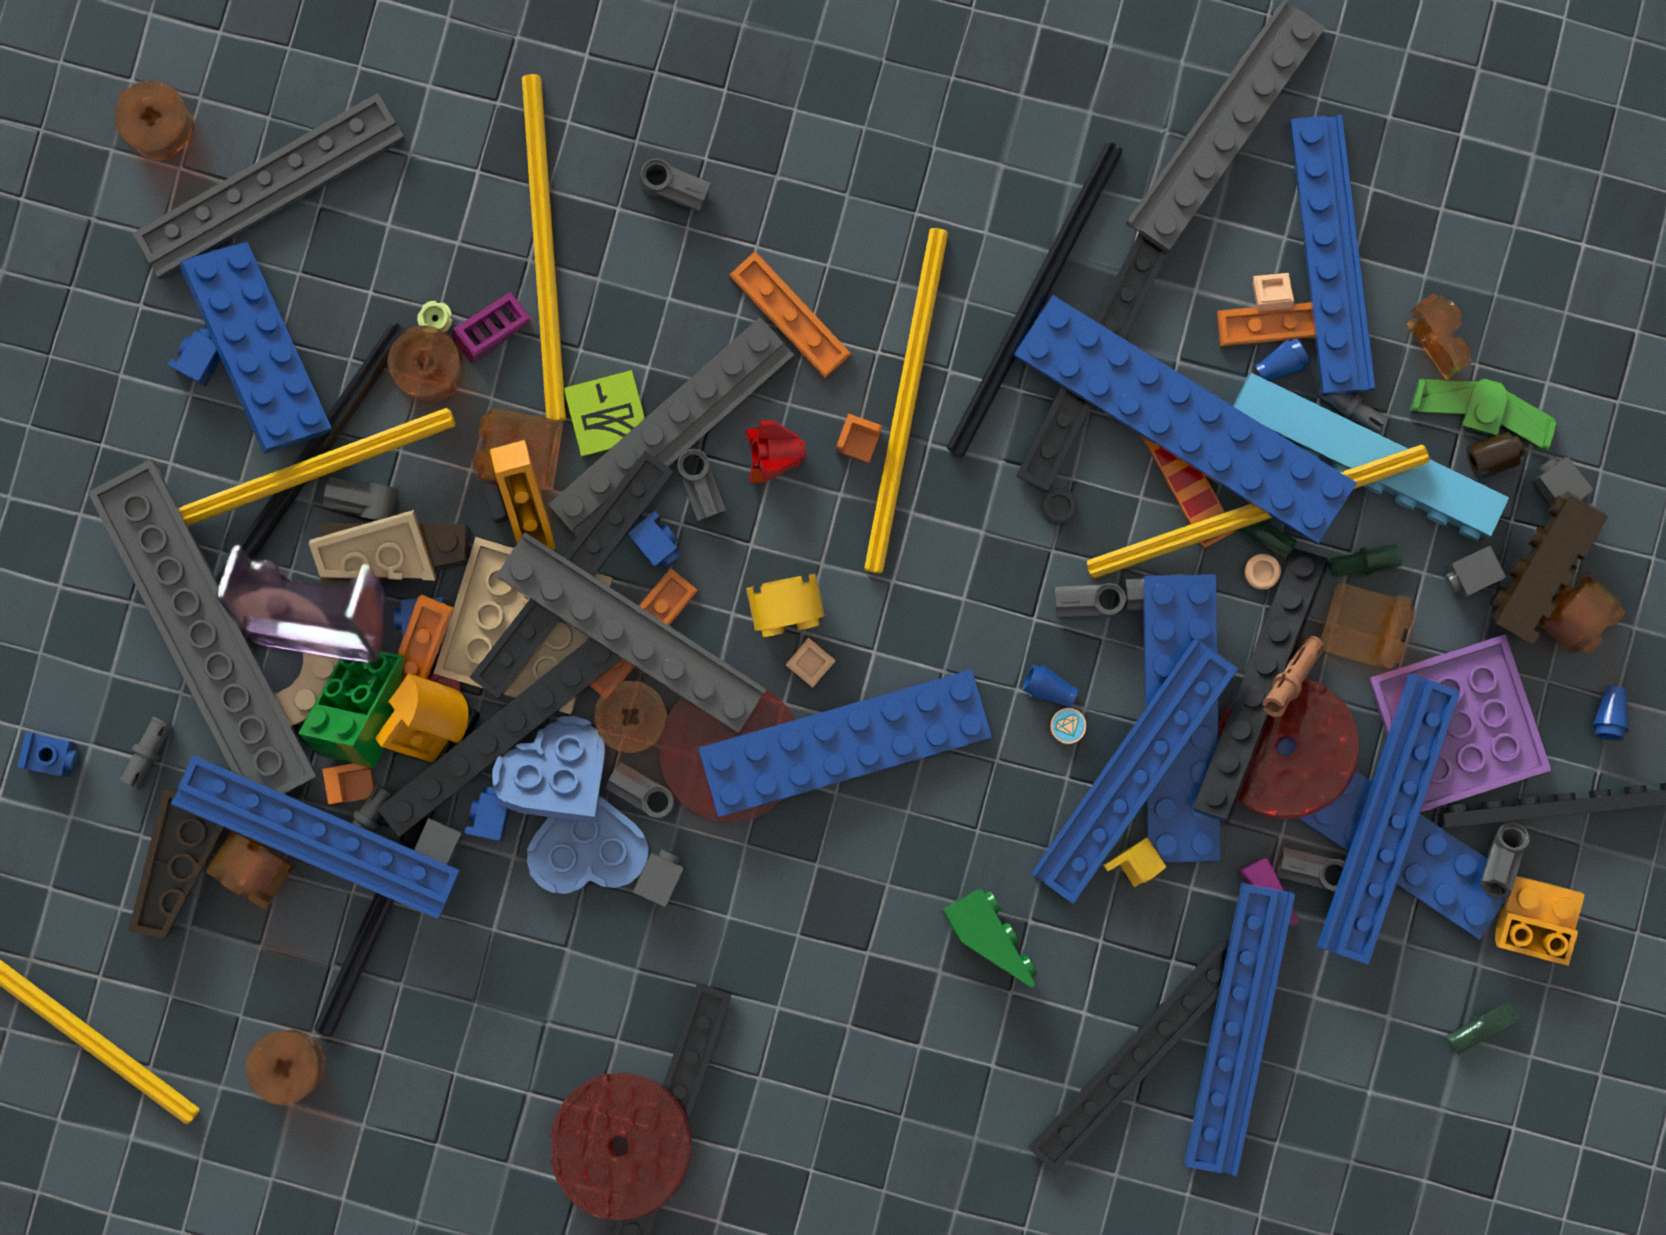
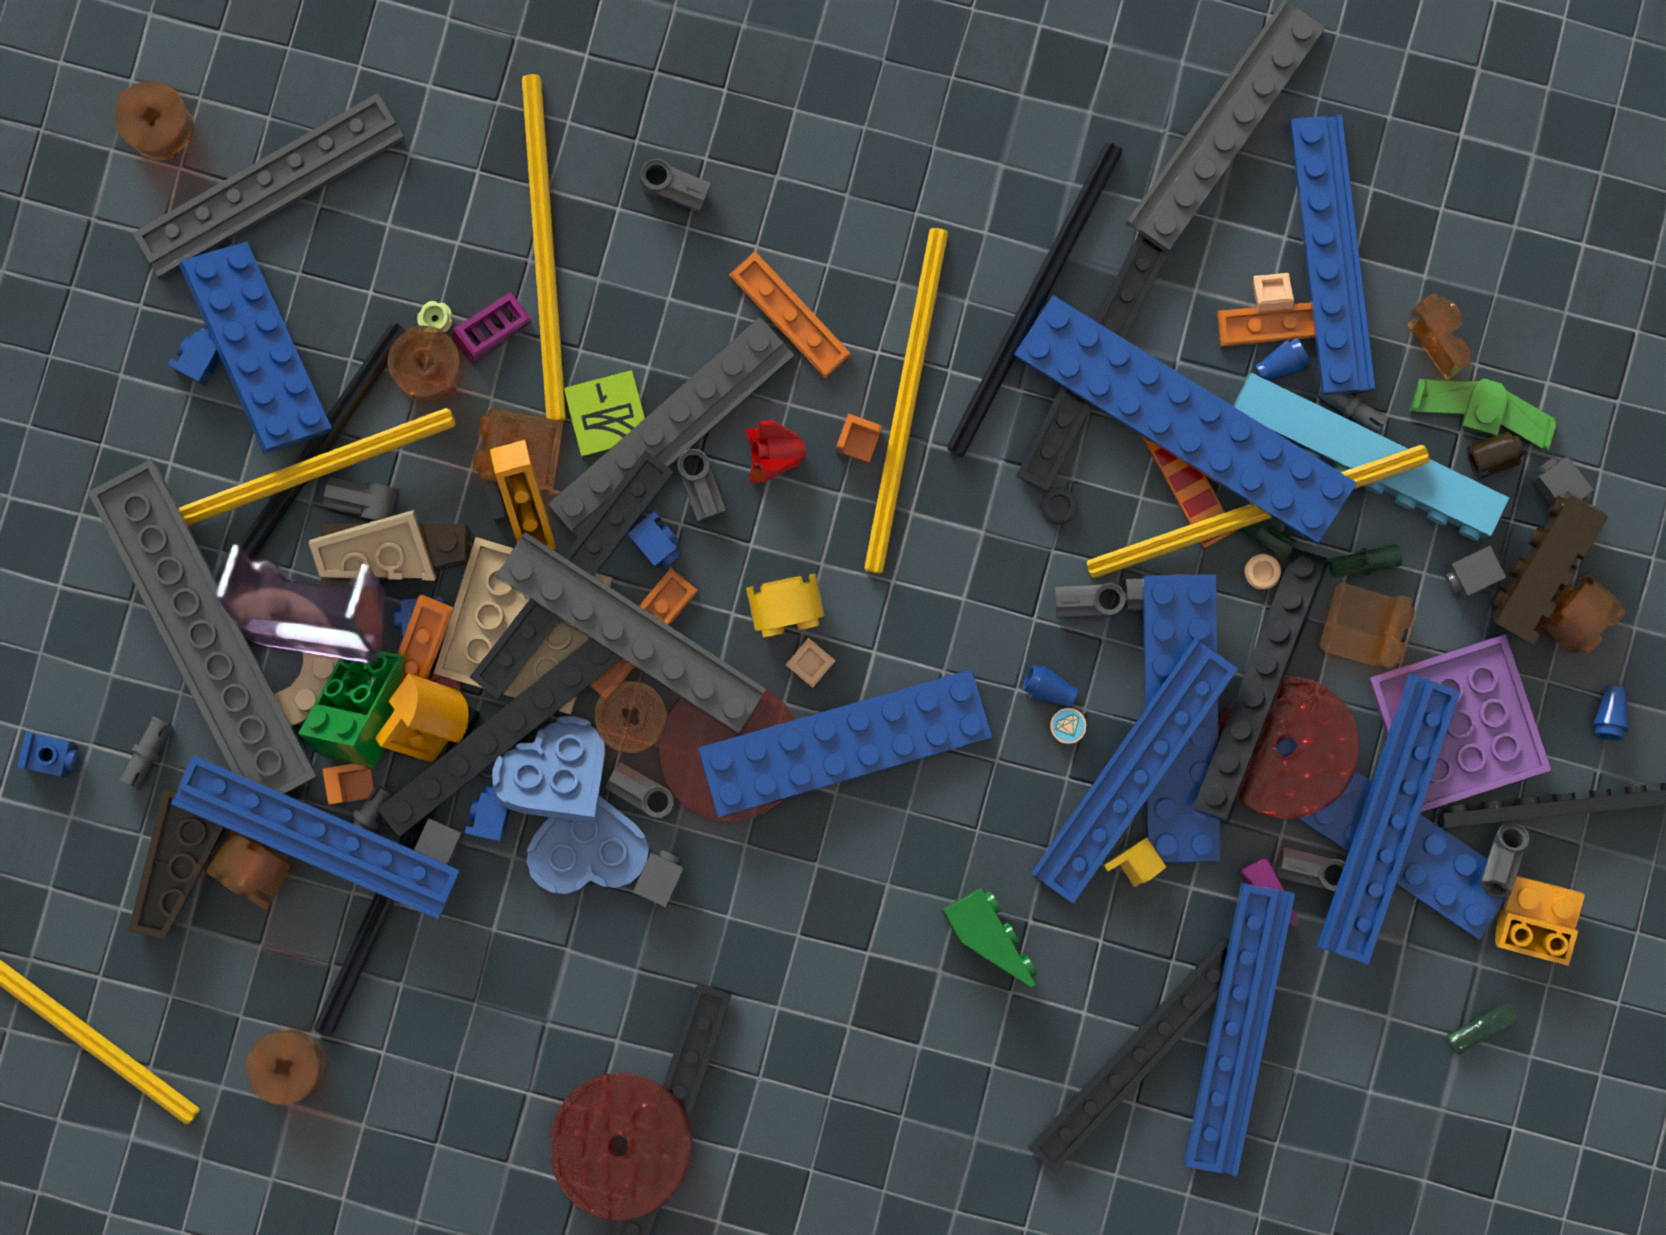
nougat pin [1262,636,1324,717] -> none

